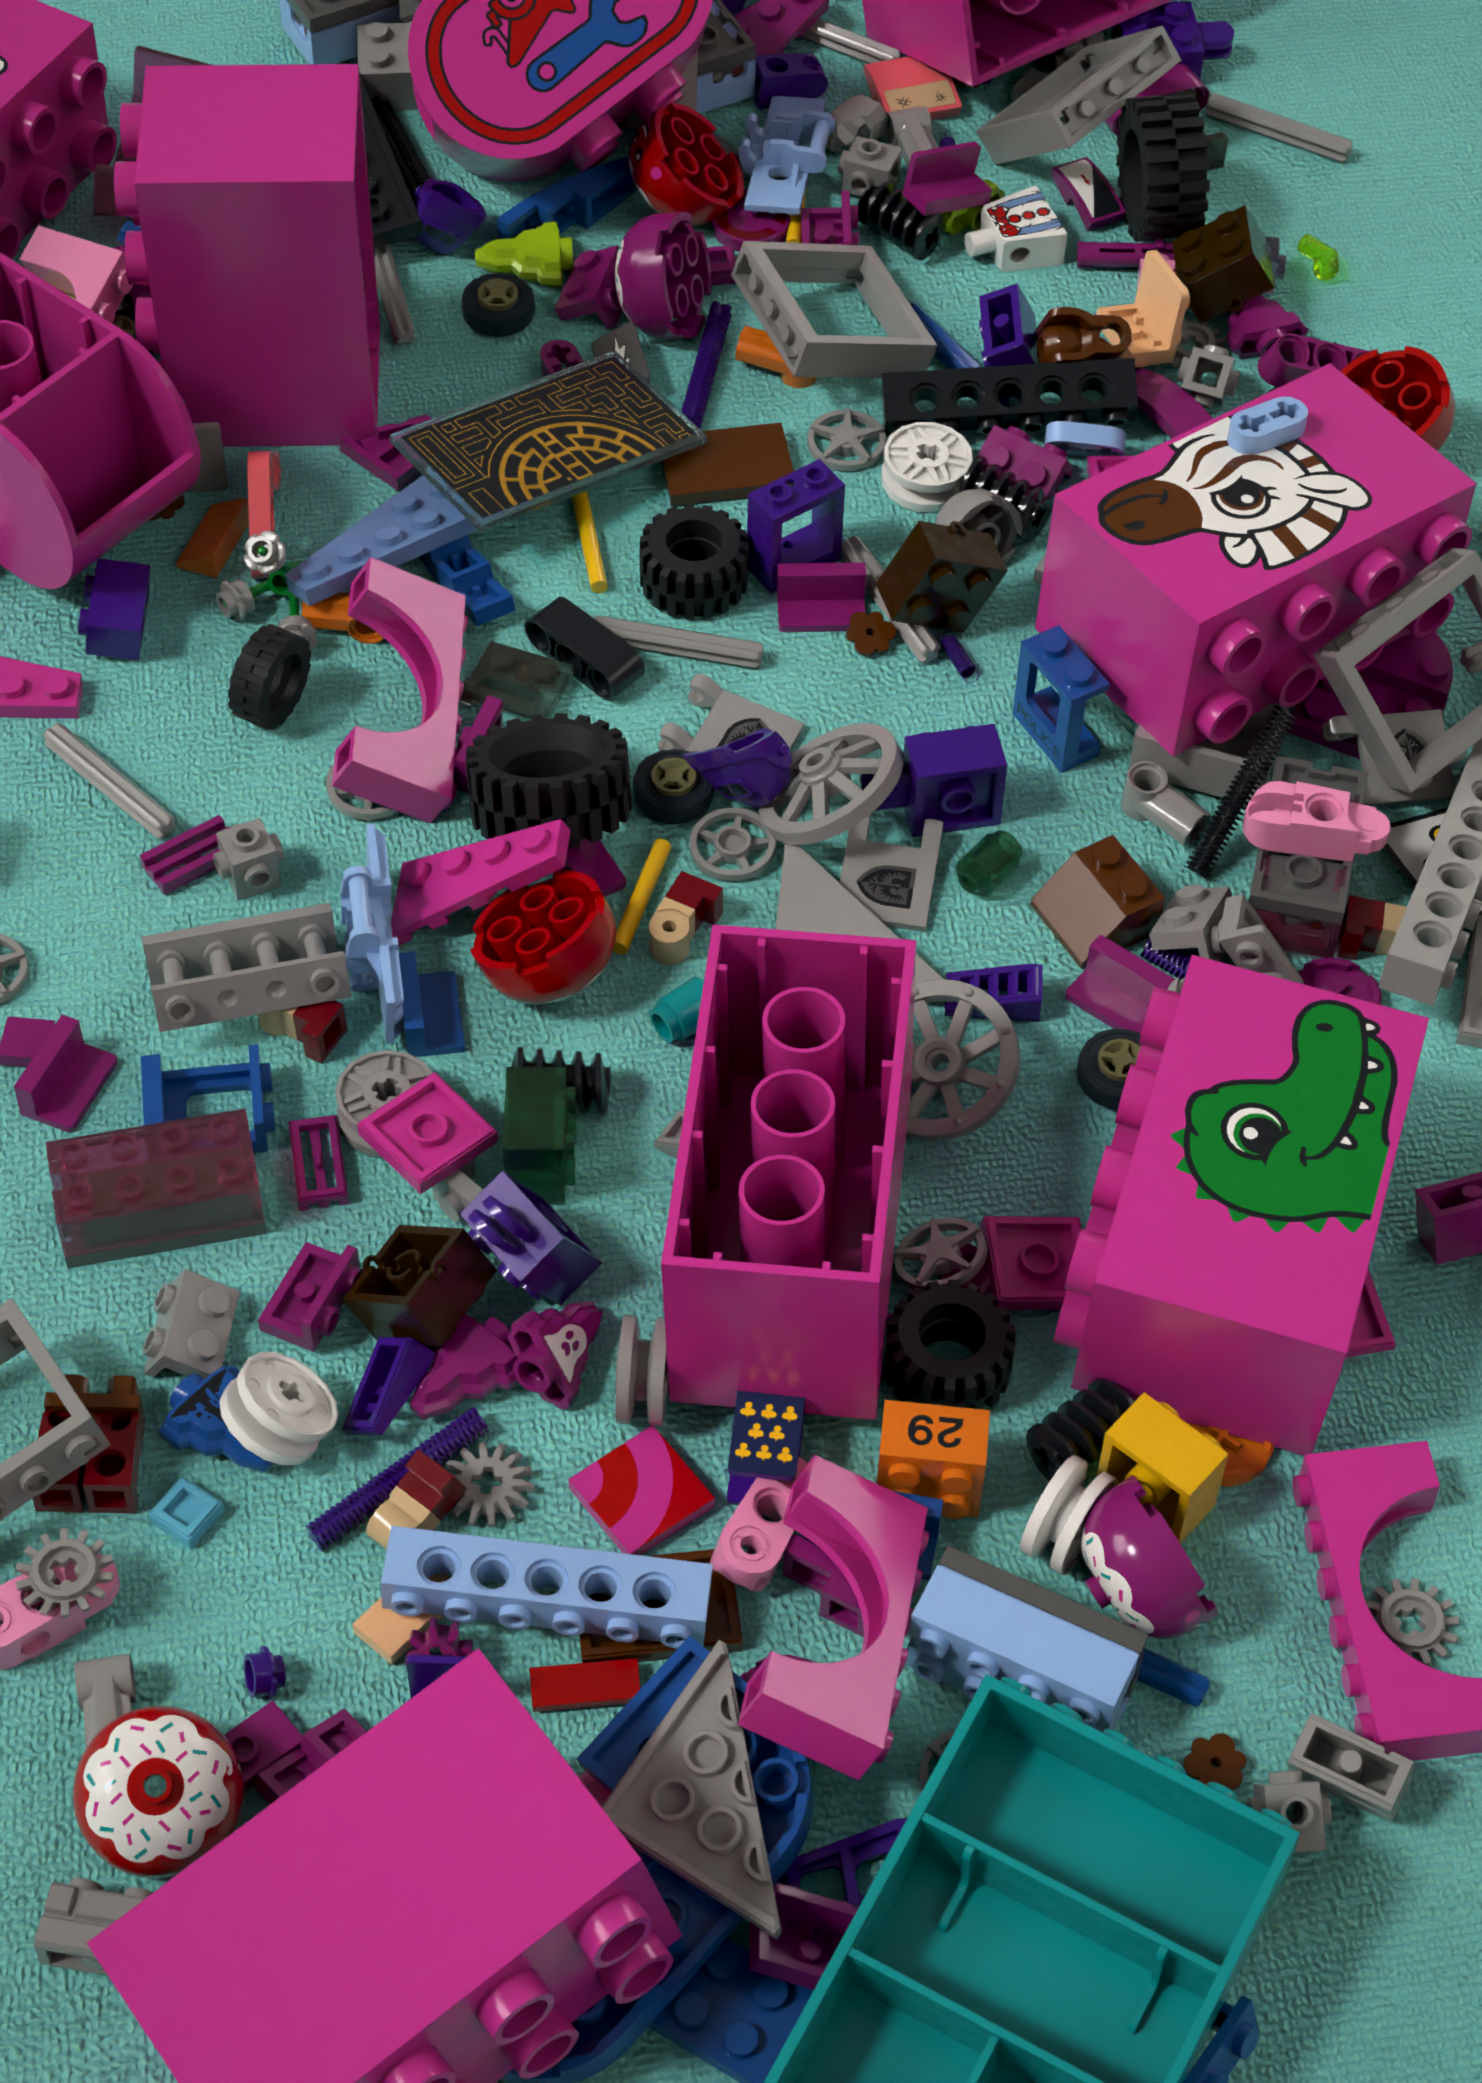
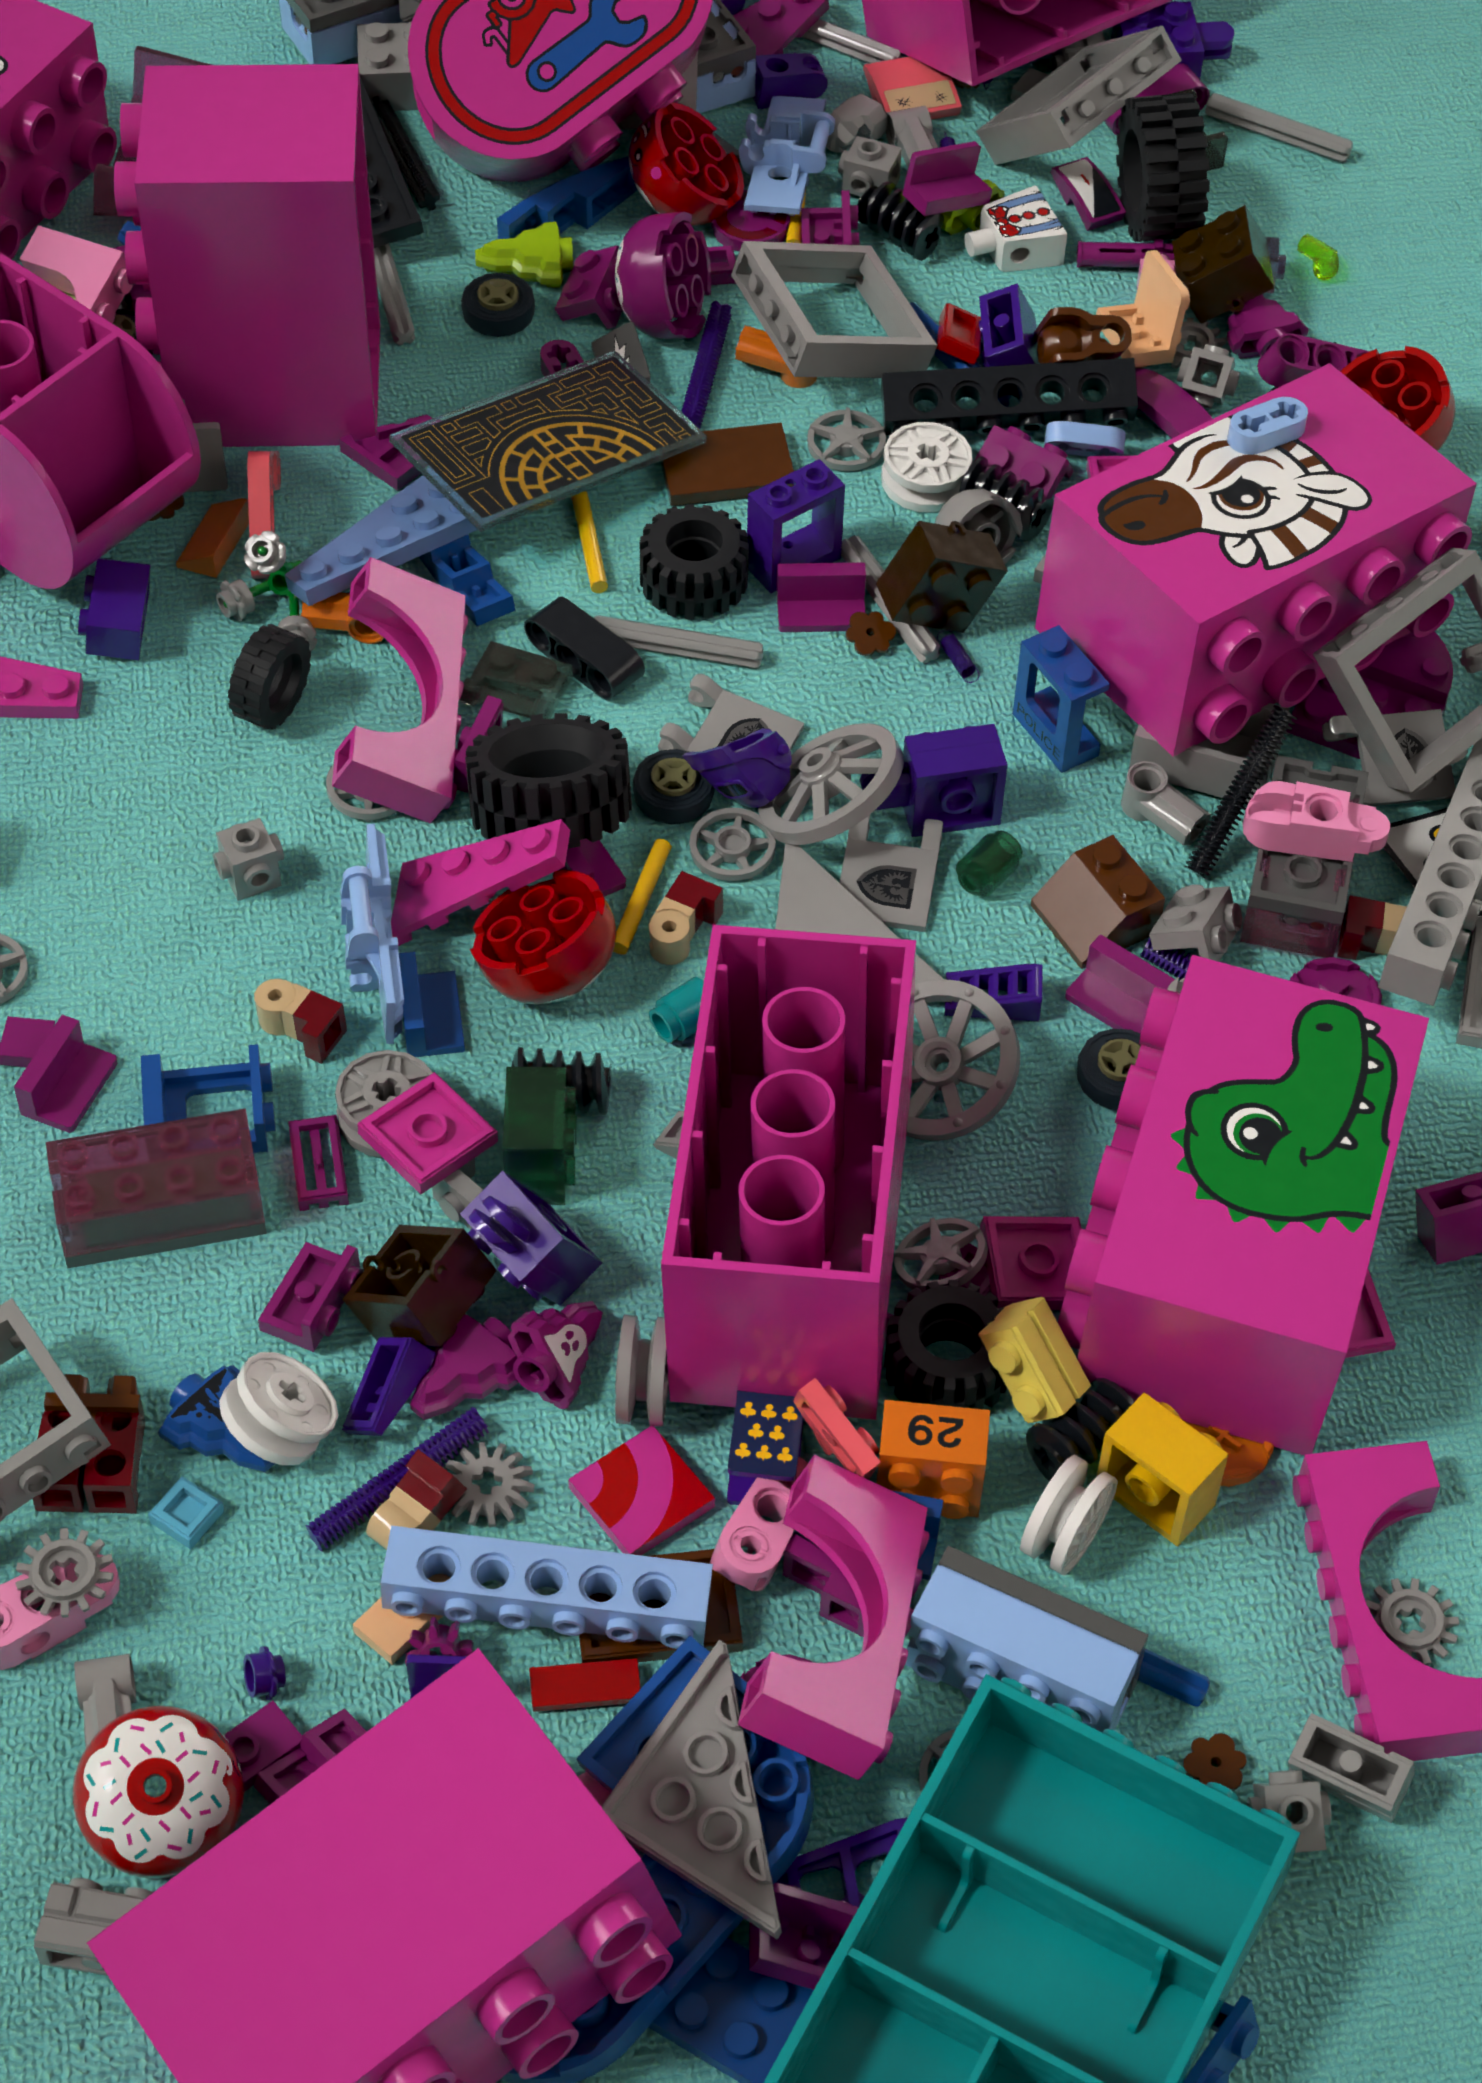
light grey axle [43,723,176,839] -> none
magenta tile [139,815,230,895] -> none
light grey fence [142,903,351,1032] -> none
light grey bracket [142,1269,240,1379] -> none
dark purple helmet [414,178,486,254] -> none
magenta cylinder [1080,1475,1219,1639] -> none
light grey bracket [1218,894,1303,984] -> none
none -> coral wing [793,1378,881,1480]
none -> red tile [936,303,982,365]
none -> light yellow brick [978,1297,1091,1423]

